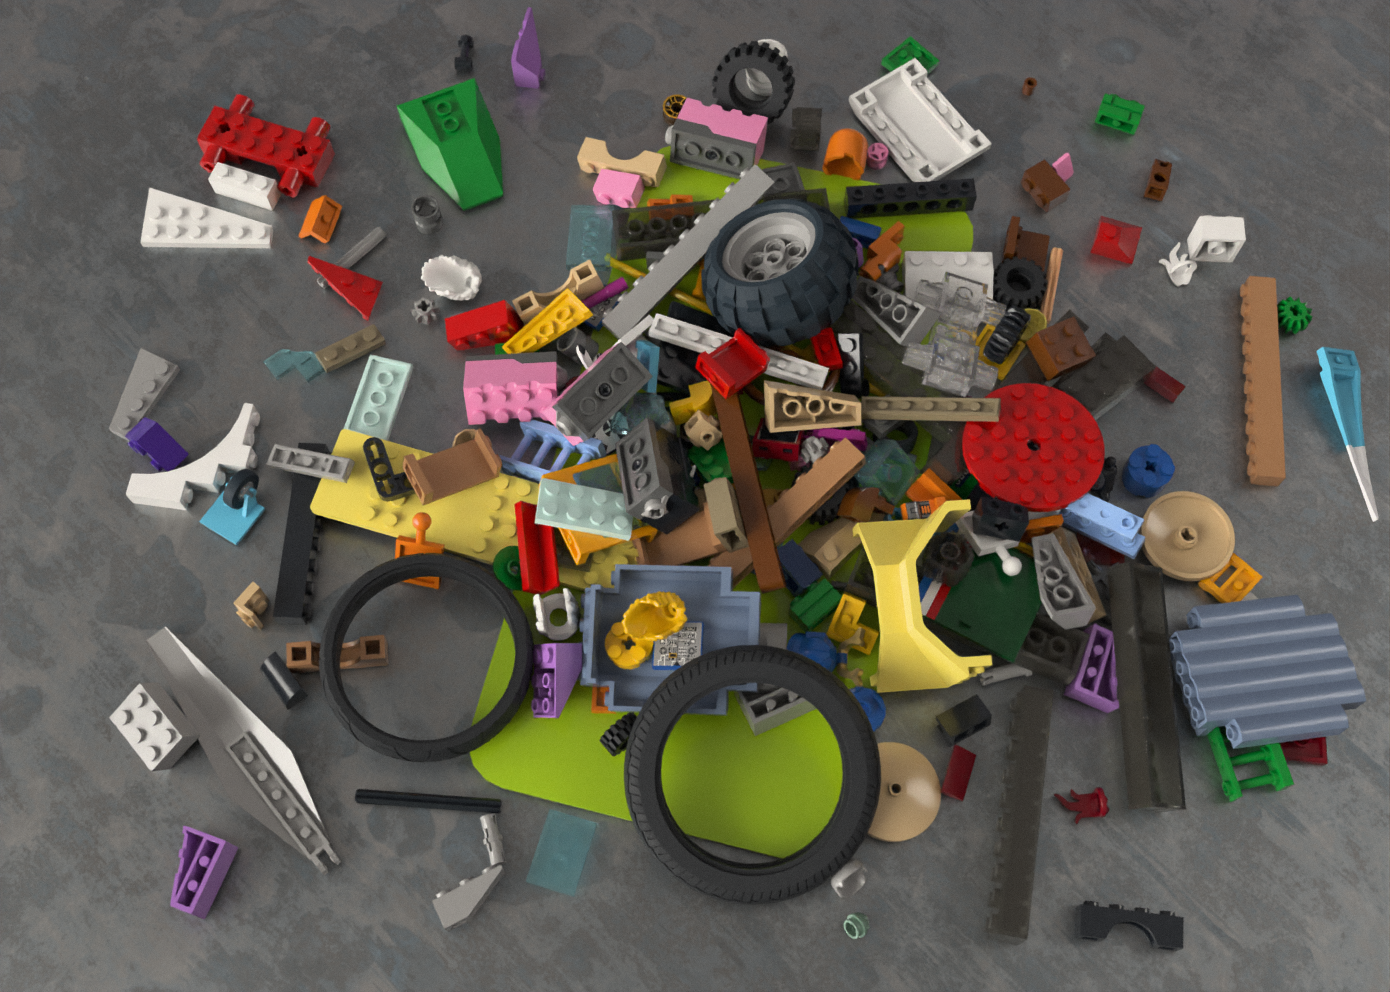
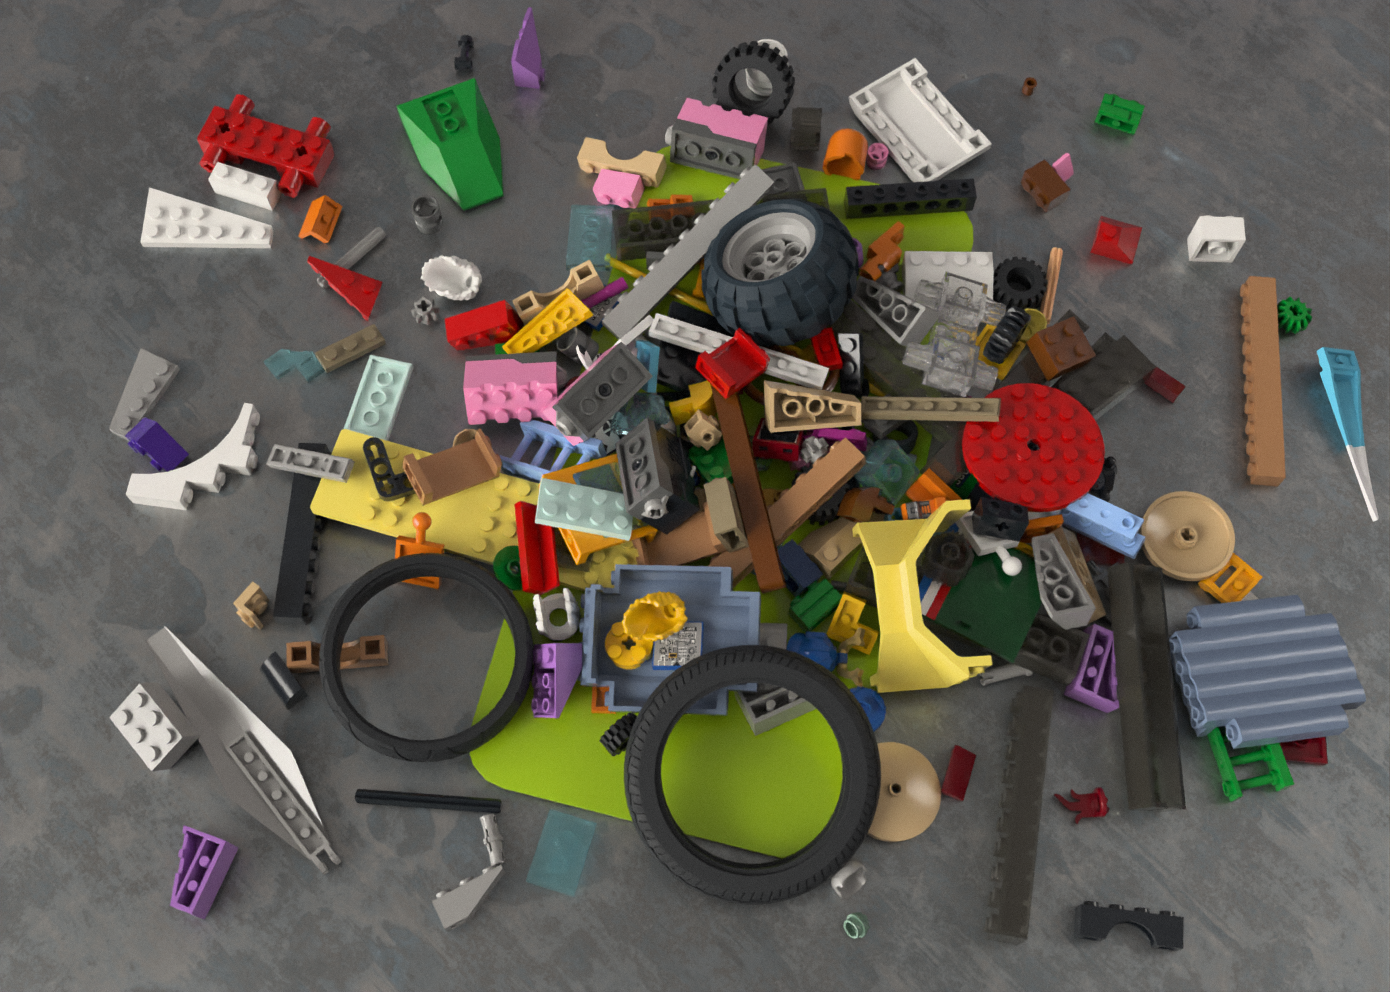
medium azure plate [199,469,265,545] -> none
dark brown wheel [663,94,687,126] -> none
blue panel [840,216,881,249] -> none
green plate [881,36,940,75] -> none
black hinge [936,694,992,747] -> none
reddish brown bracket [1001,216,1050,272] -> none
blue brick [1121,444,1175,498] -> none
reddish brown leg [1143,158,1172,201] -> none
white piece [1159,242,1197,287] -> none

